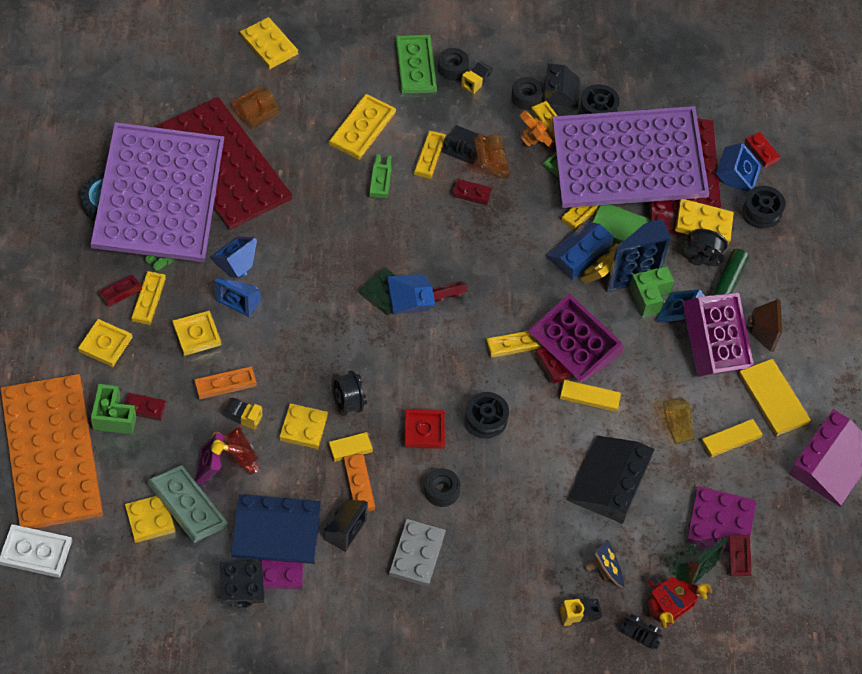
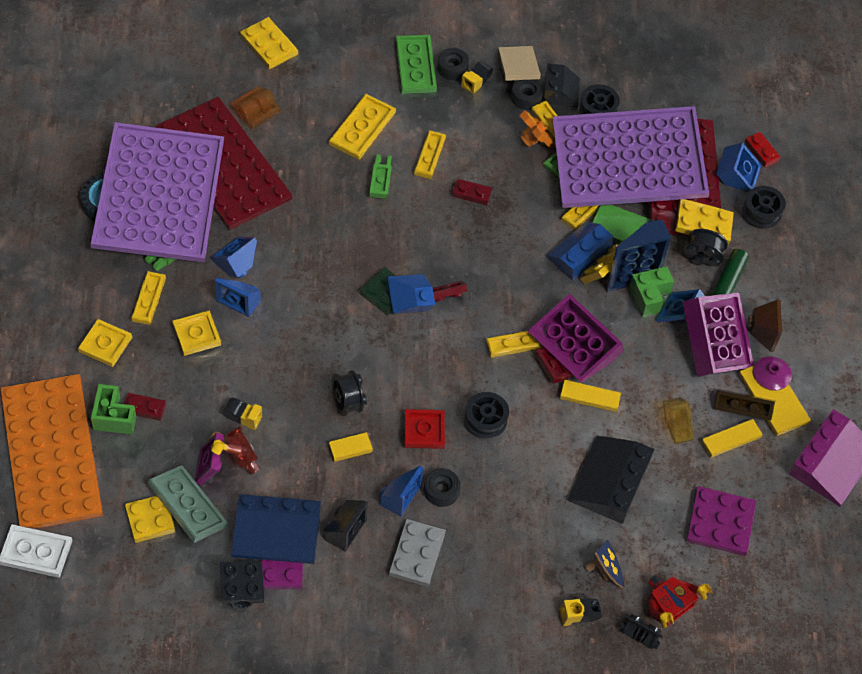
dark red plate [99,275,142,307] -> none
orange plate [194,366,257,400] -> none
yellow plate [280,403,328,449] -> none
orange plate [344,454,375,511] -> none
black hinge [441,125,488,164] -> none
clear orange plate [474,134,510,179] -> none
clear green slope [671,536,728,585] -> none
dark red plate [729,534,752,576] -> none
none -> blue slope [379,466,423,517]
none -> tan tile [498,46,540,81]
none -> dark brown slope [713,389,776,421]
none -> magenta dish [753,356,792,391]

